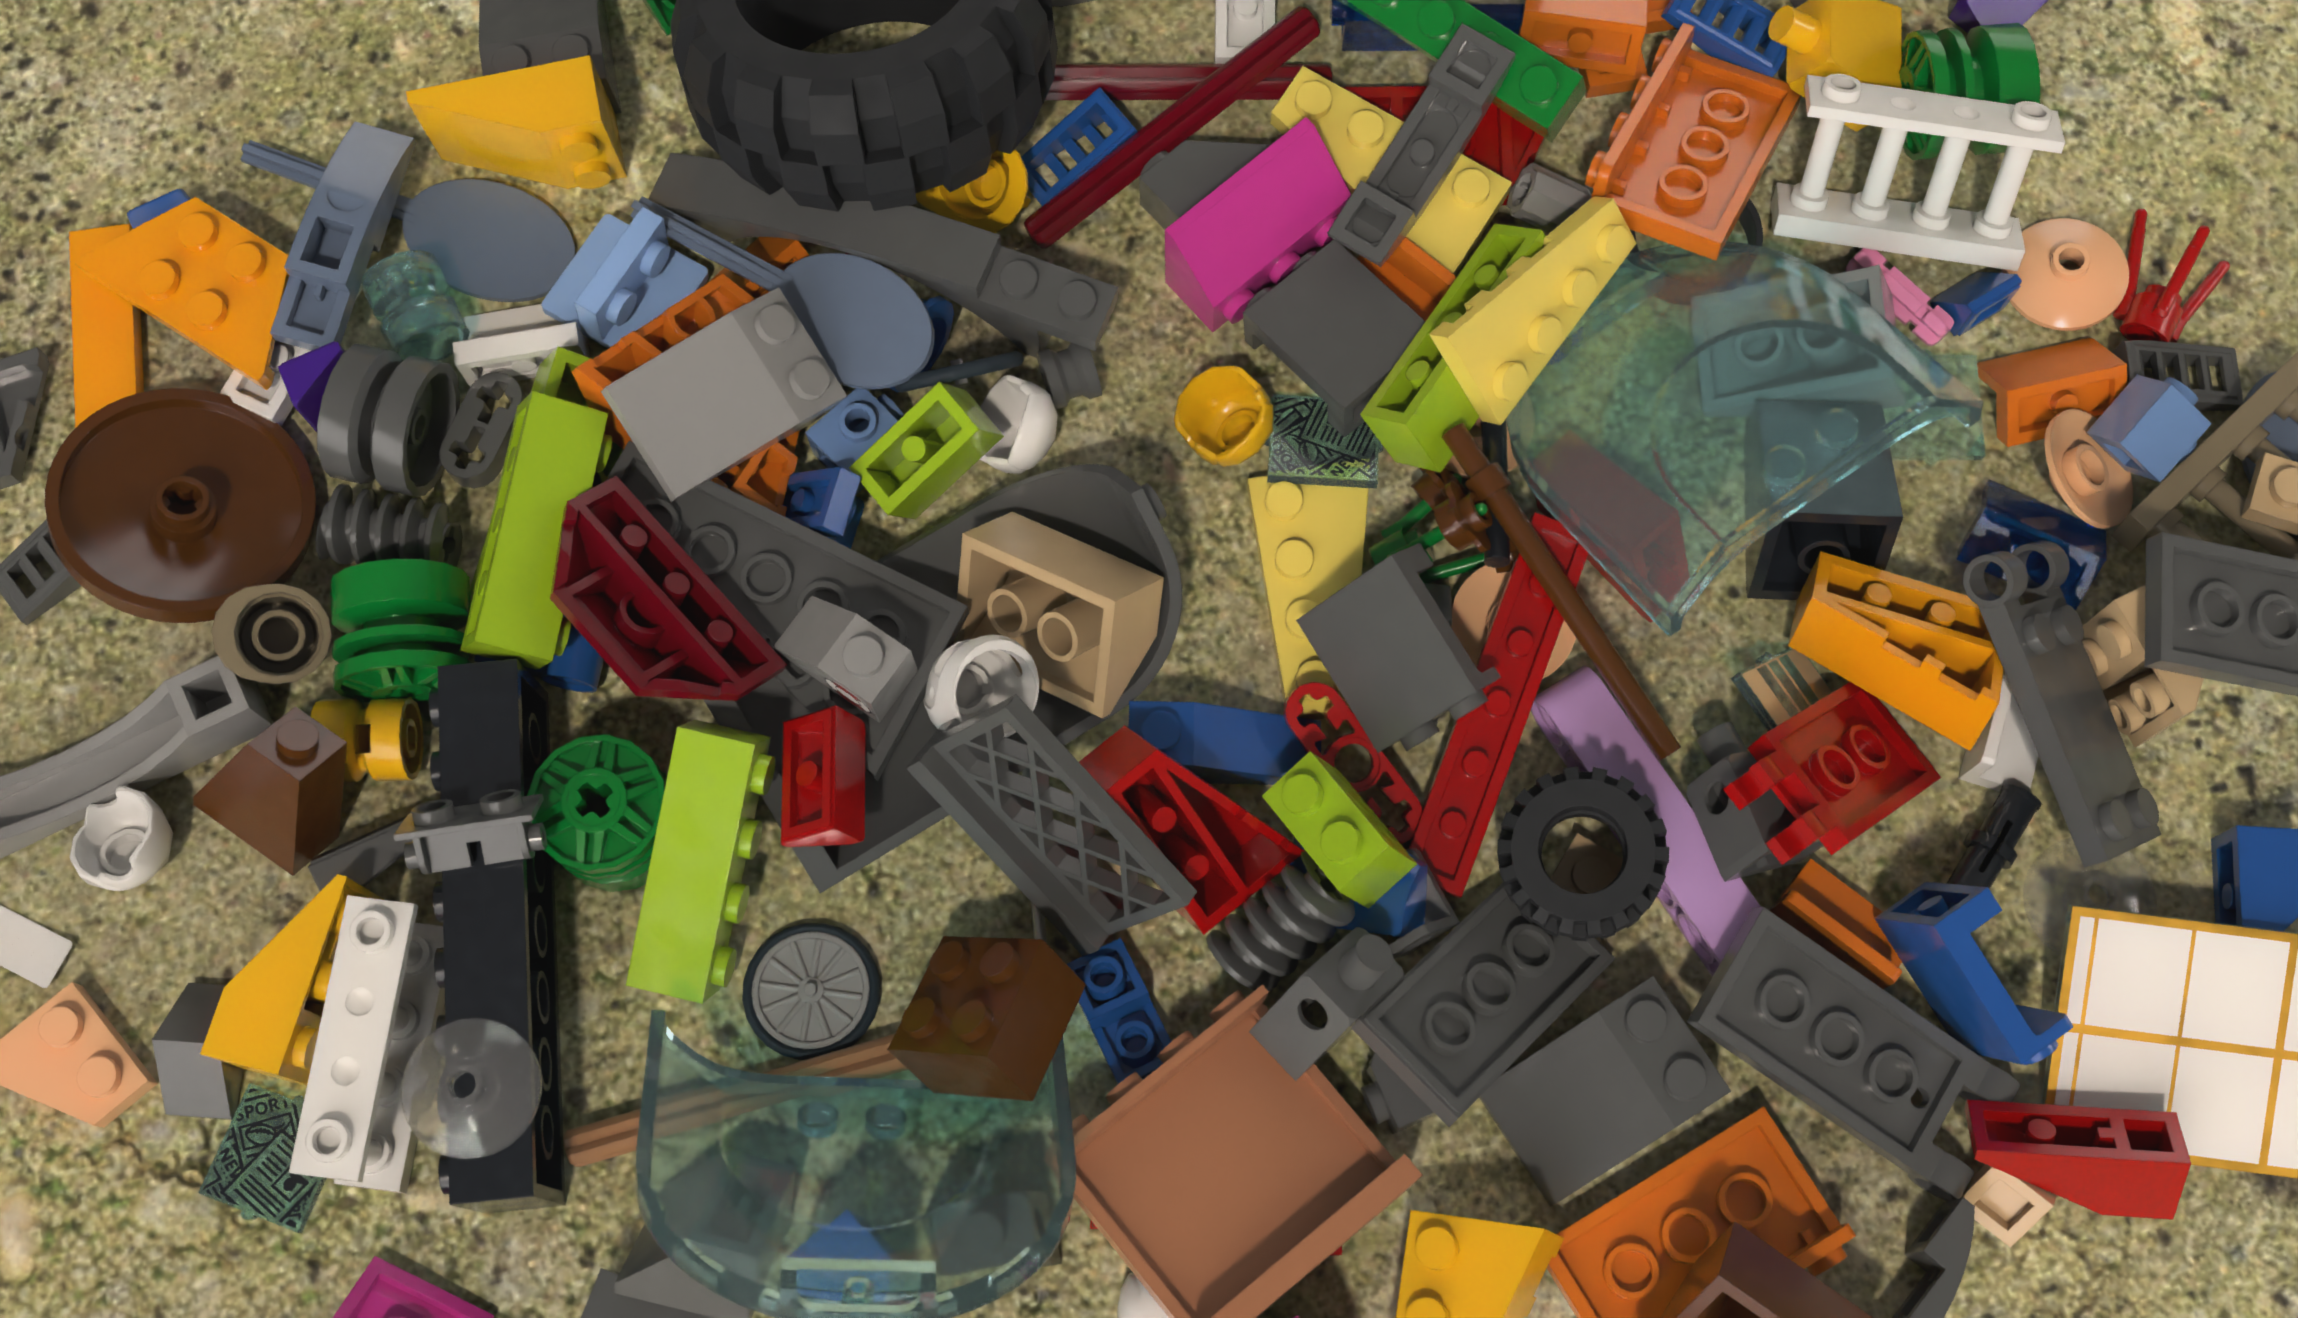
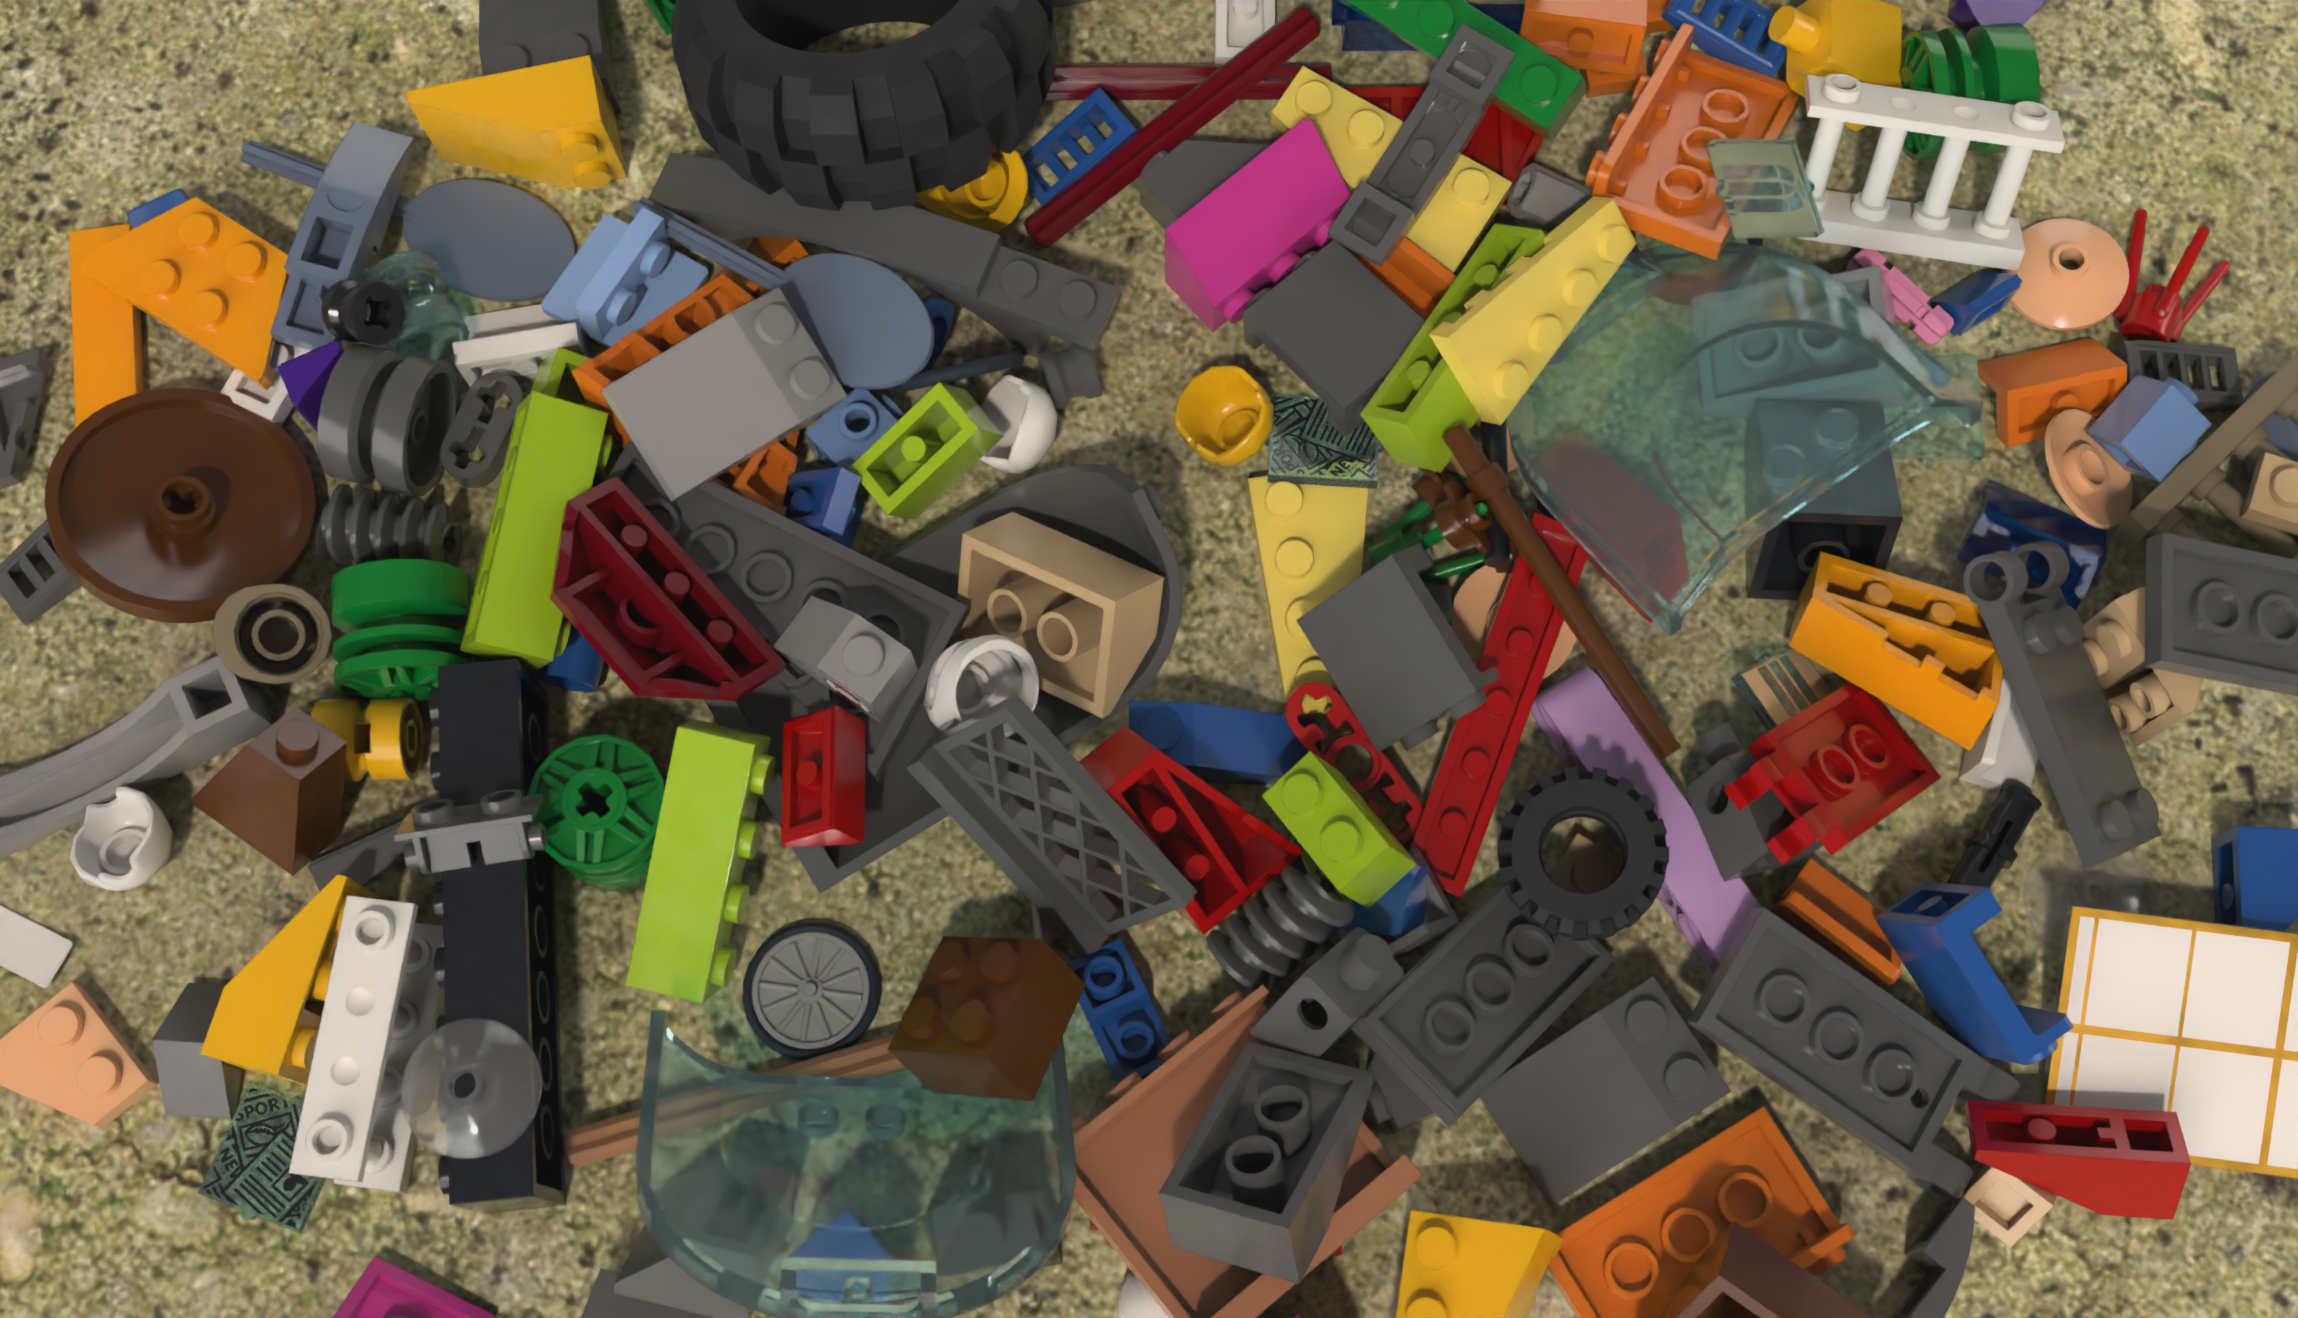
none -> black wheel [321,279,405,345]
none -> dark grey slope [1159,1041,1374,1284]
none -> clear light blue piece [1706,139,1825,239]

